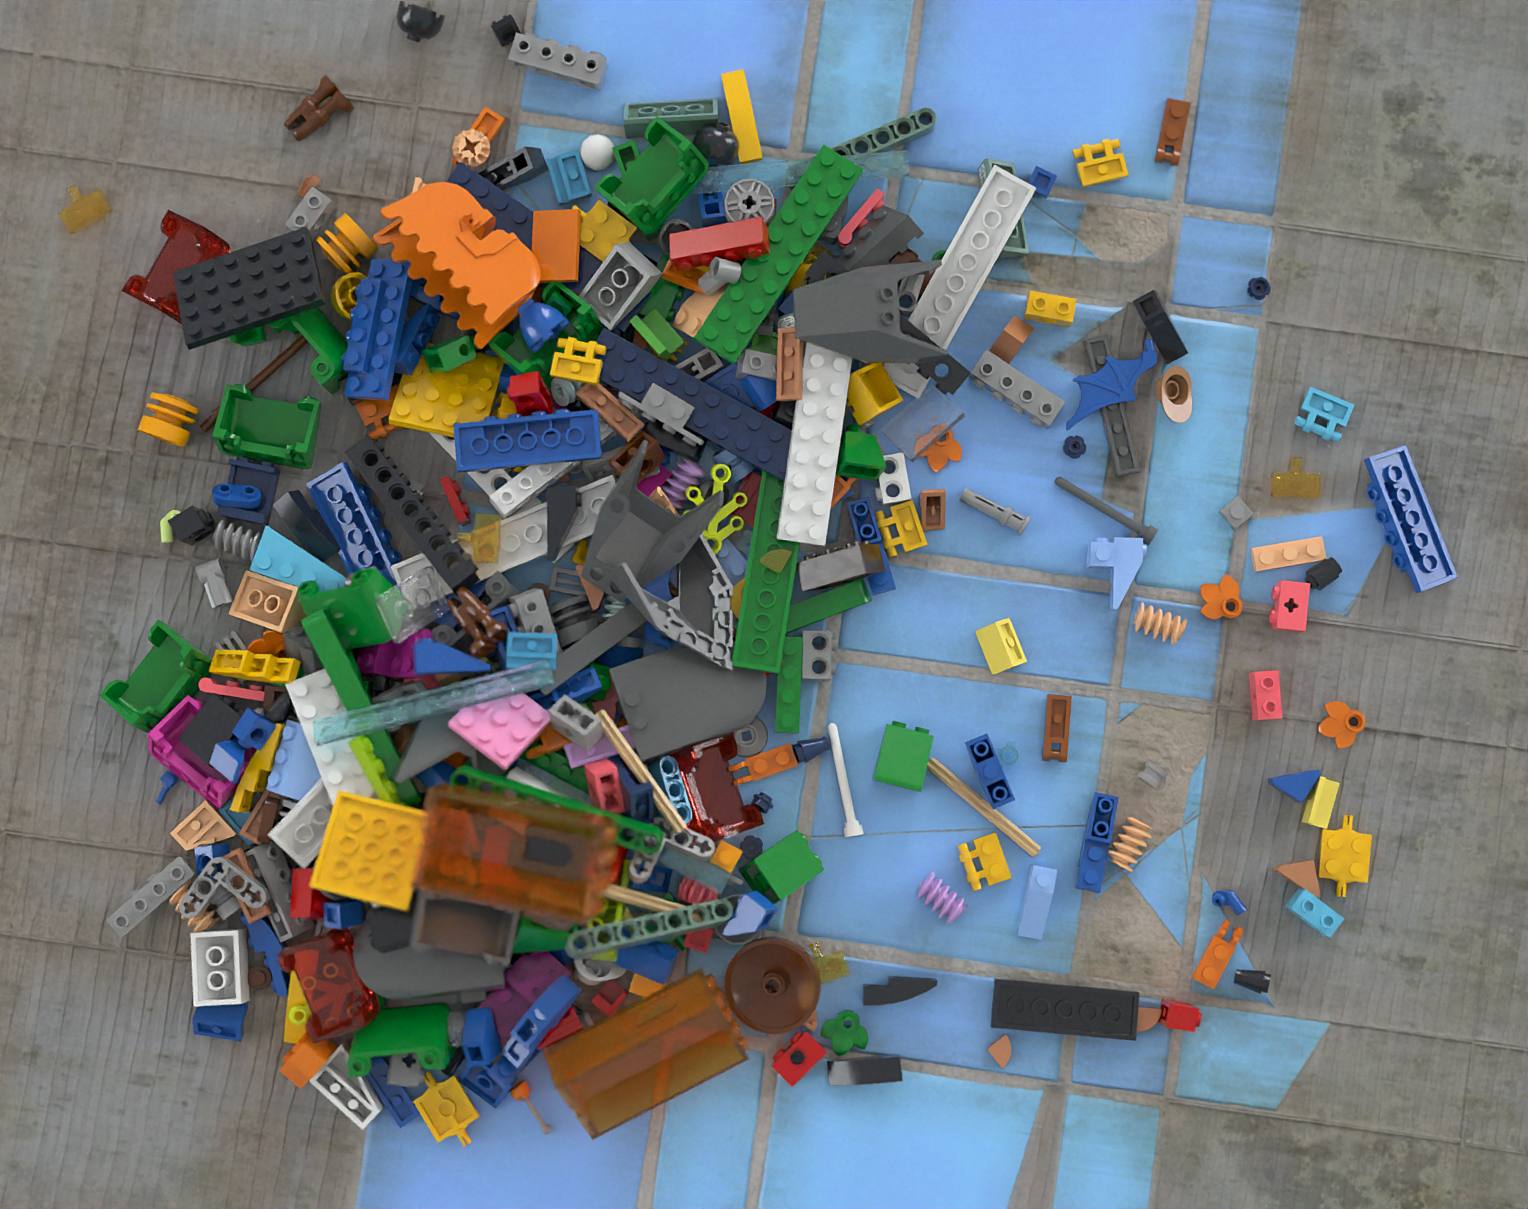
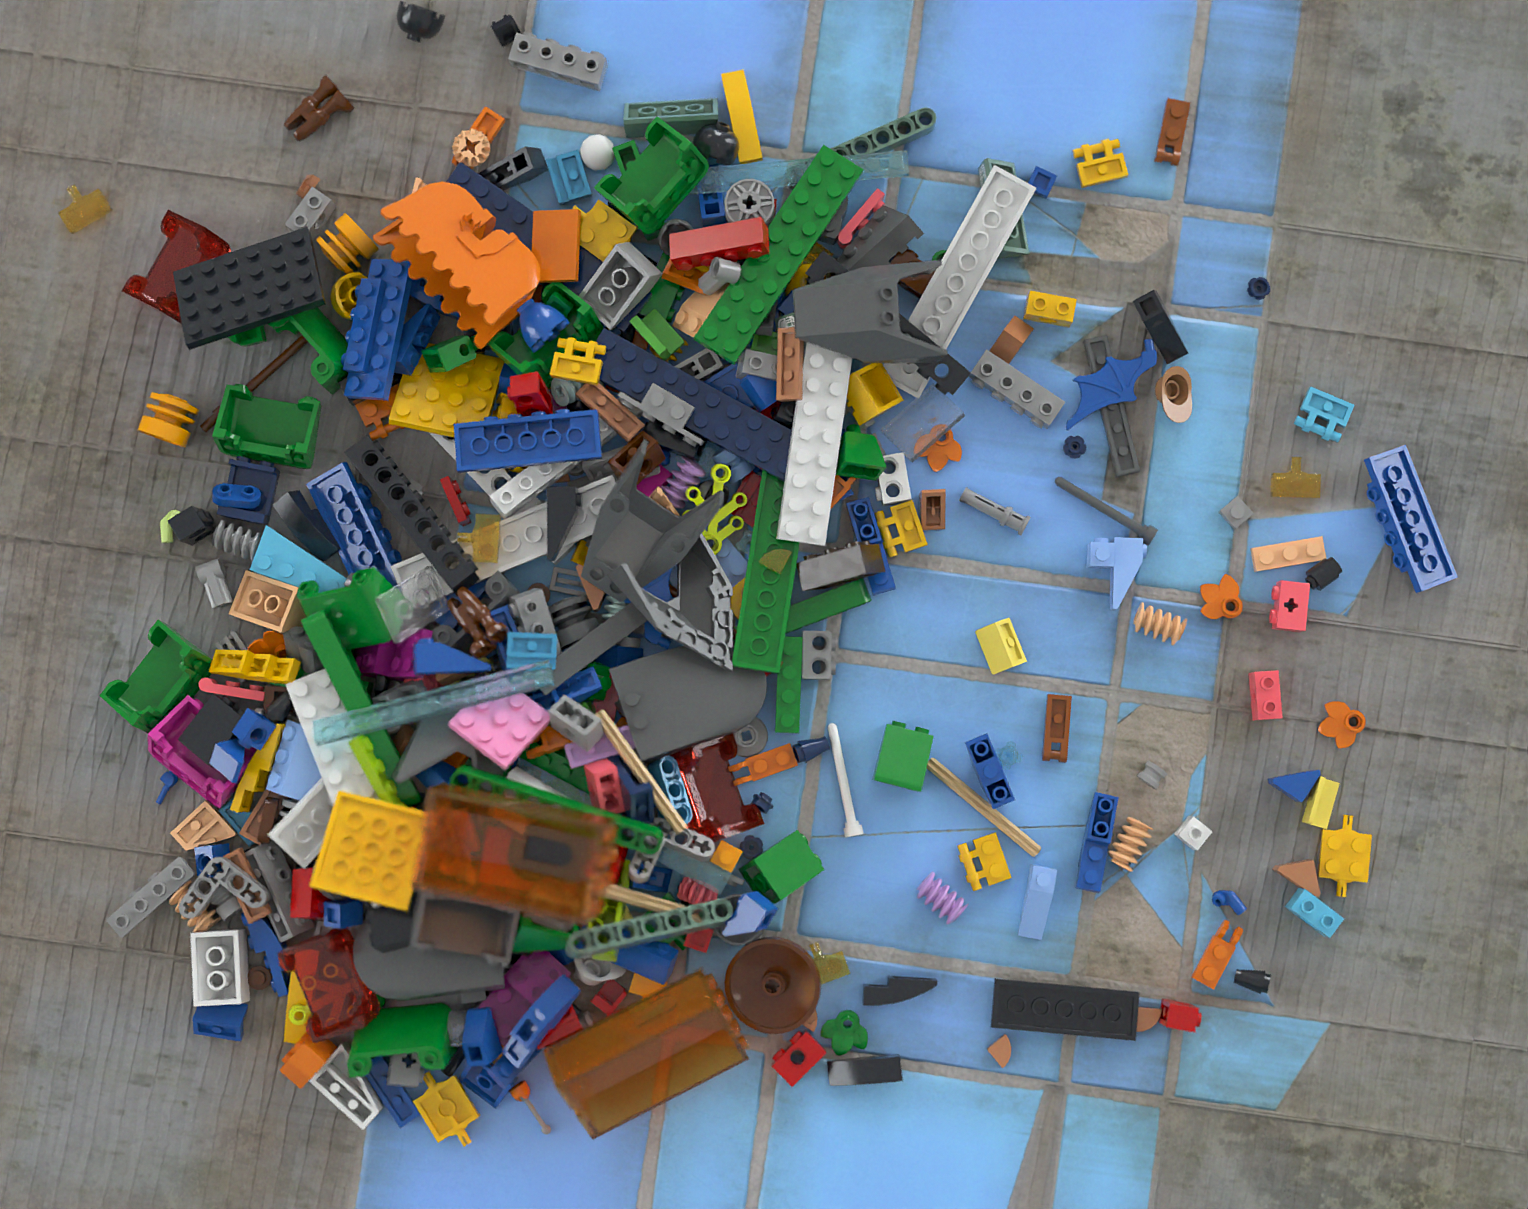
light grey piece [898,274,925,316] -> none
none -> white brick [1174,816,1212,851]

